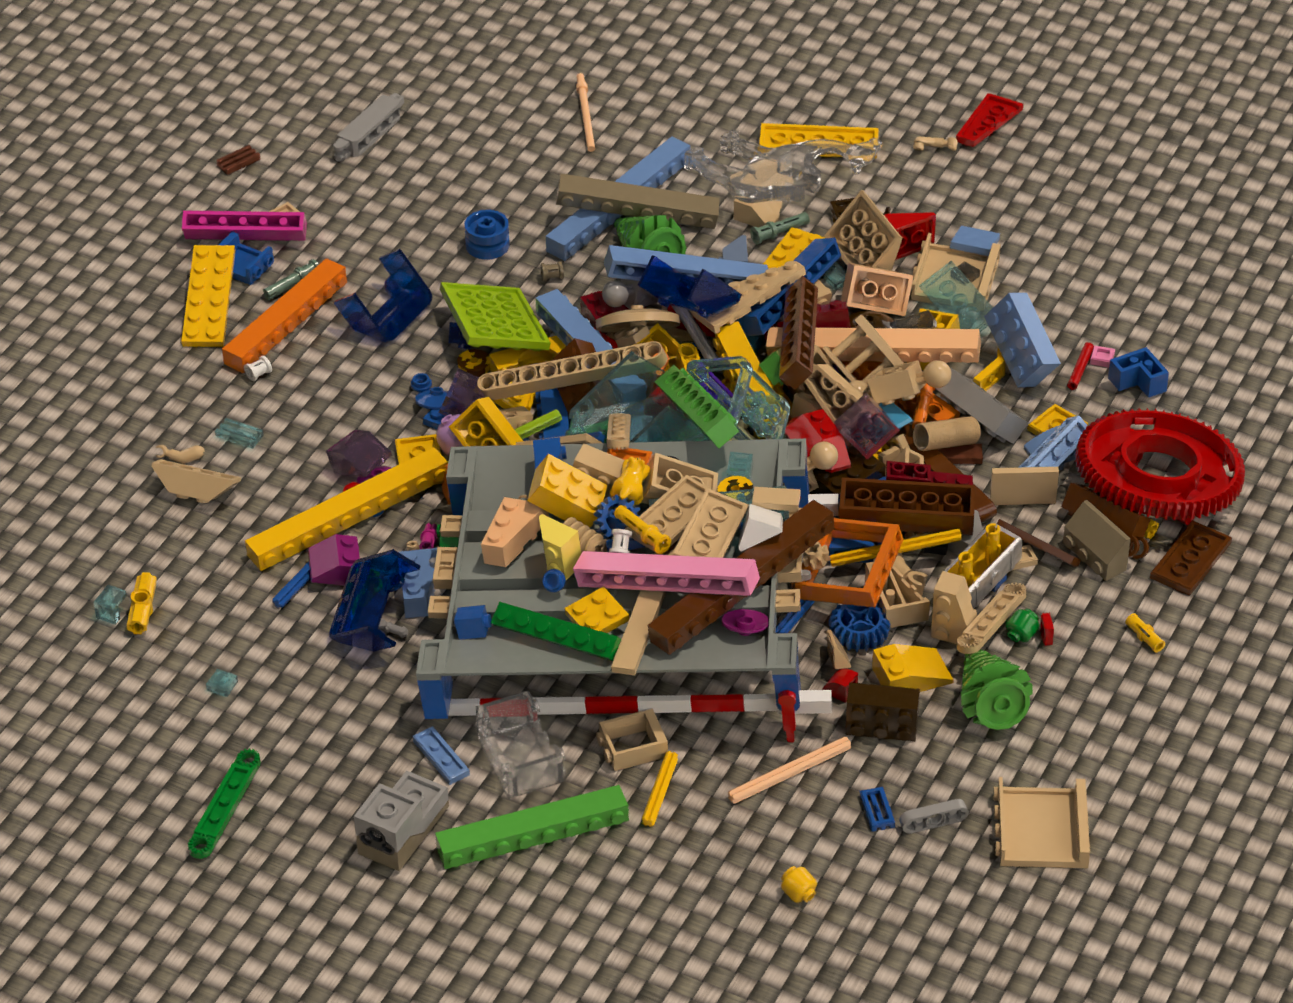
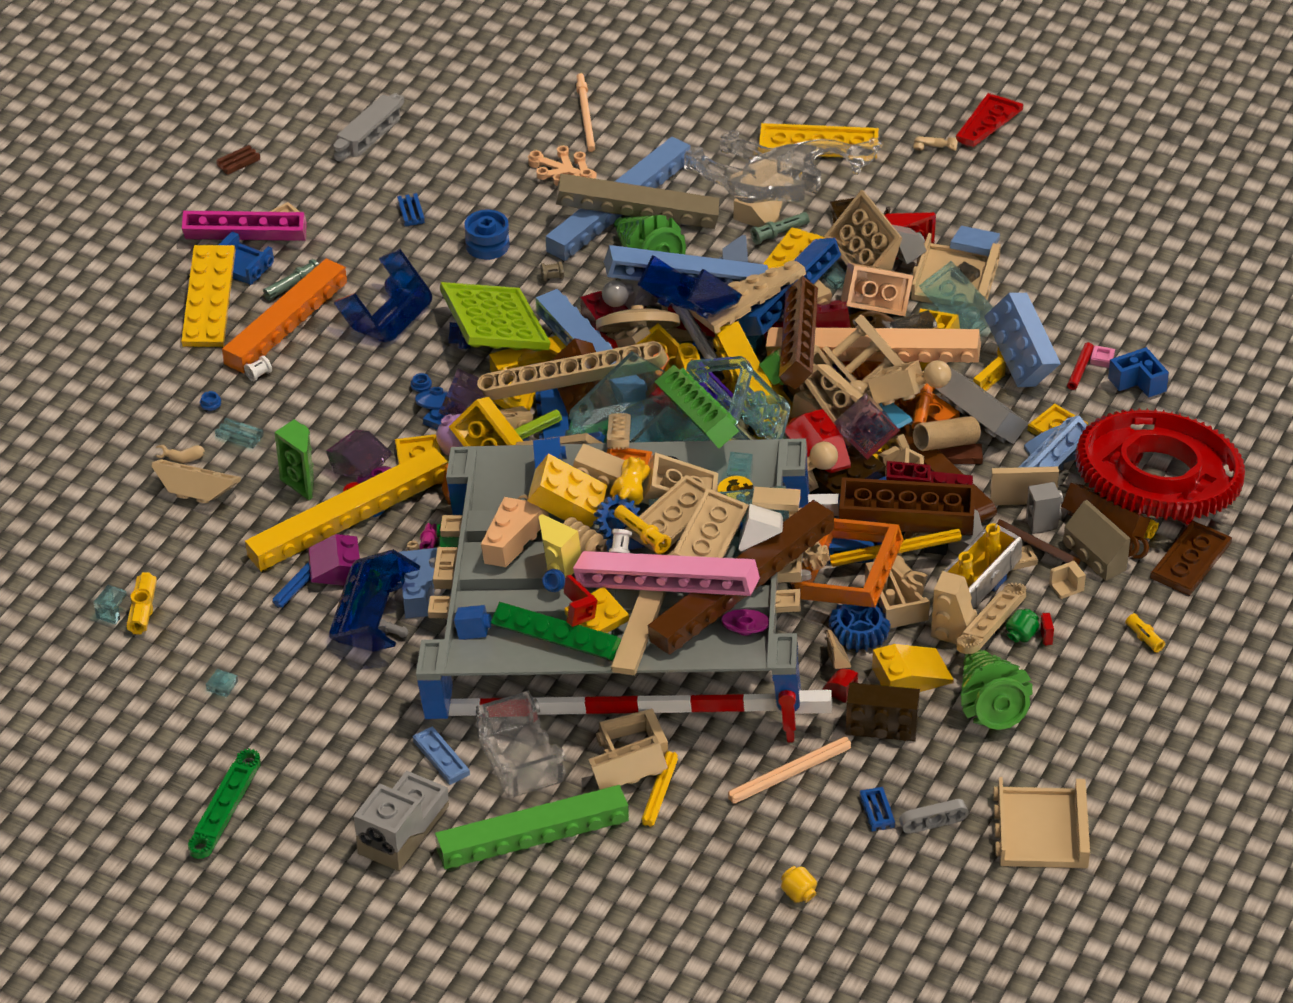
reddish brown piece [457,349,490,378] -> none
blue axle [775,599,815,634] -> none
none -> blue plate [200,391,221,411]
none -> bright green slope [274,419,314,500]
none -> blue tile [397,193,425,226]
none -> light nougat plant [528,146,597,186]
none -> red bracket [564,575,598,627]
none -> tan brick [589,735,668,790]
none -> light grey slope [892,225,927,264]
none -> light grey brick [1026,482,1063,533]
none -> tan panel [1049,561,1086,599]

